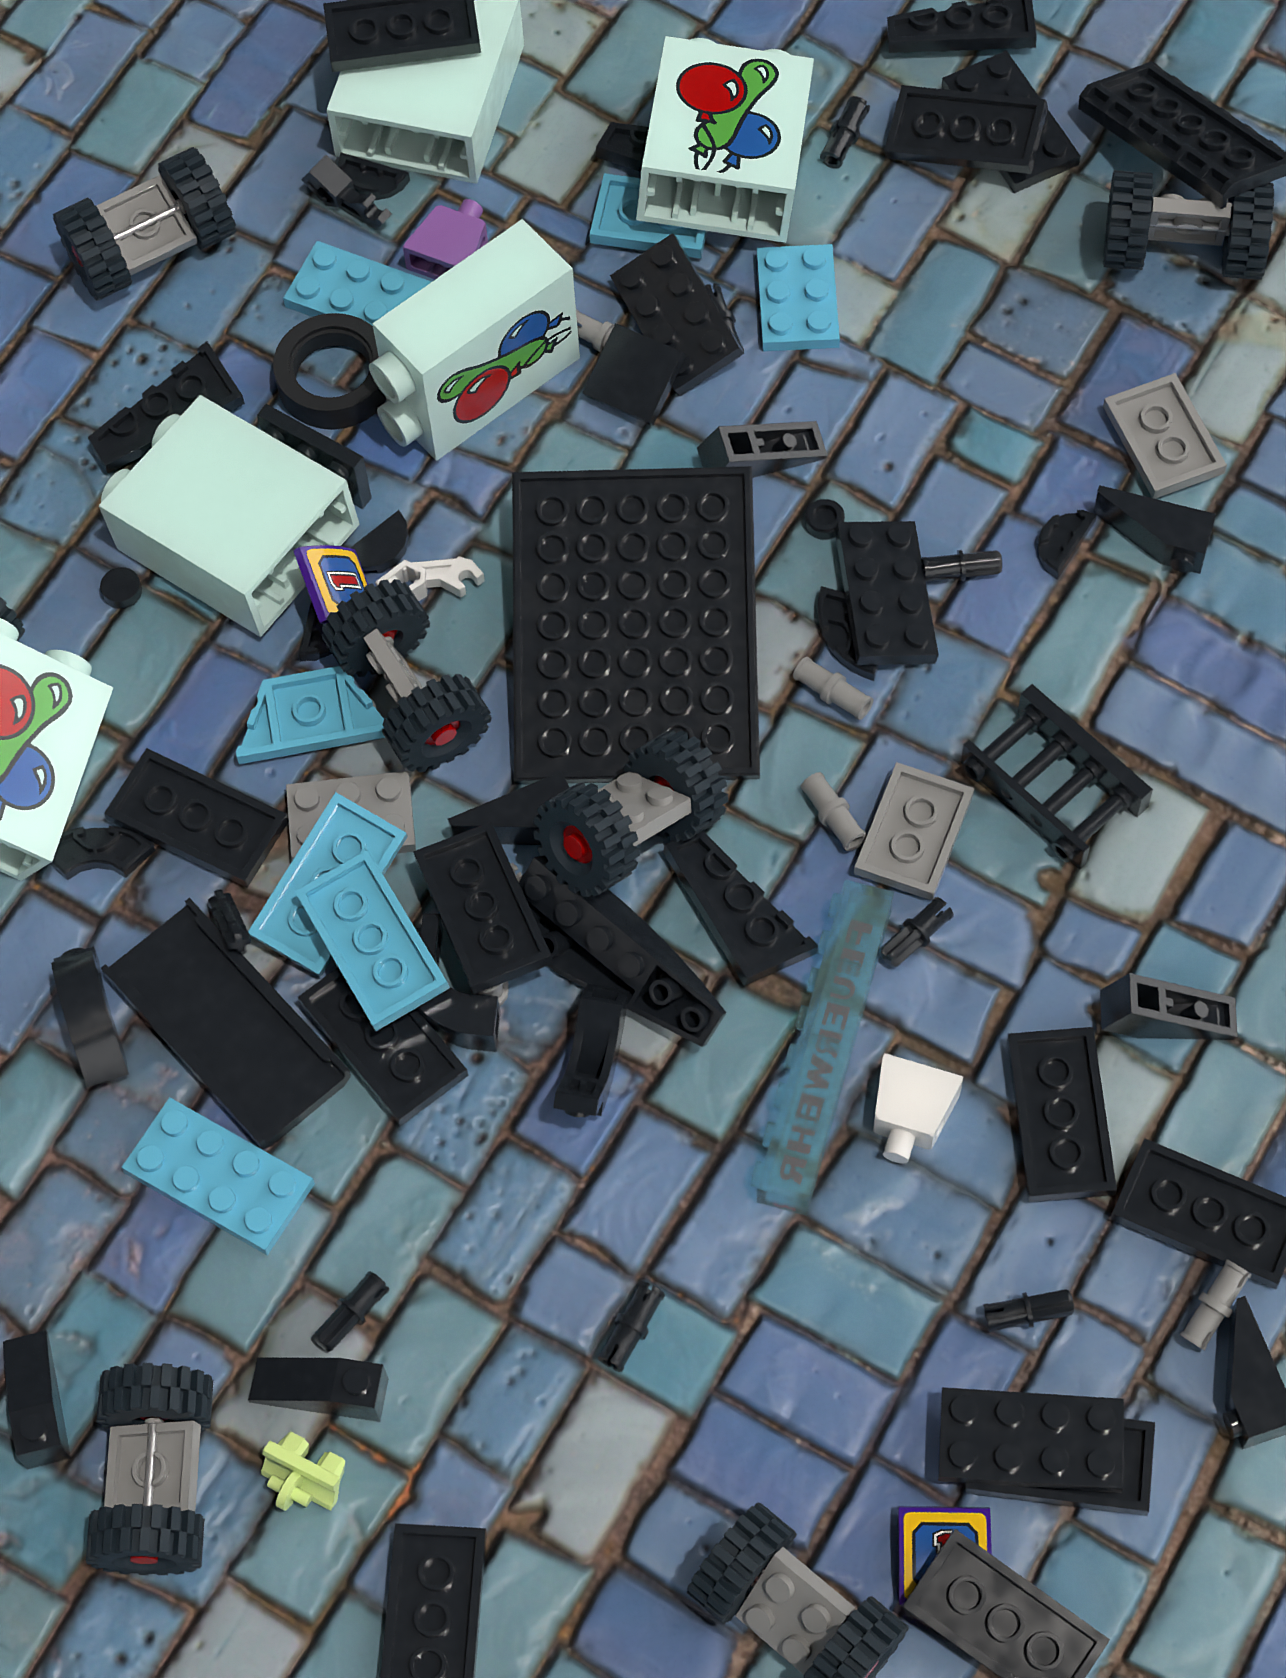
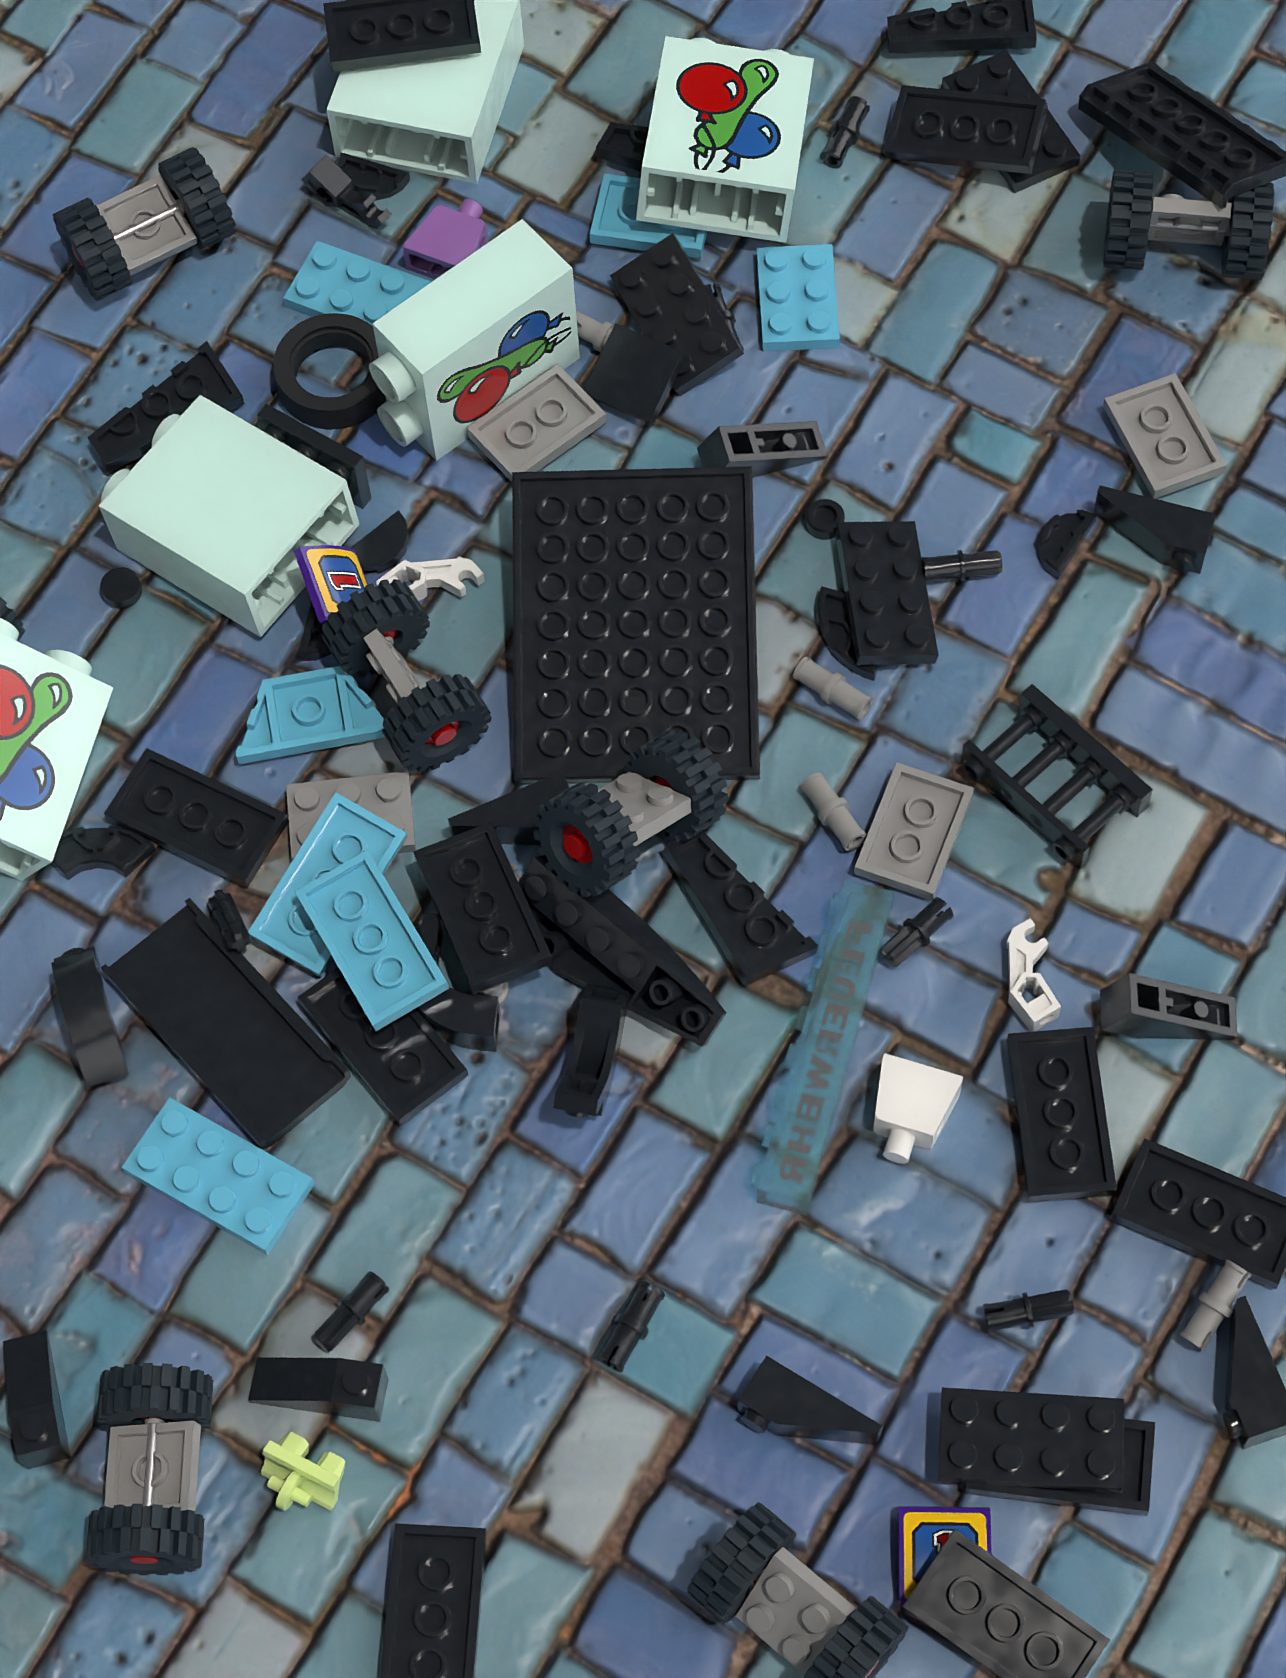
none -> light grey plate [467,364,607,482]
none -> black slope [738,1355,883,1445]
none -> white piece [1006,918,1061,1032]

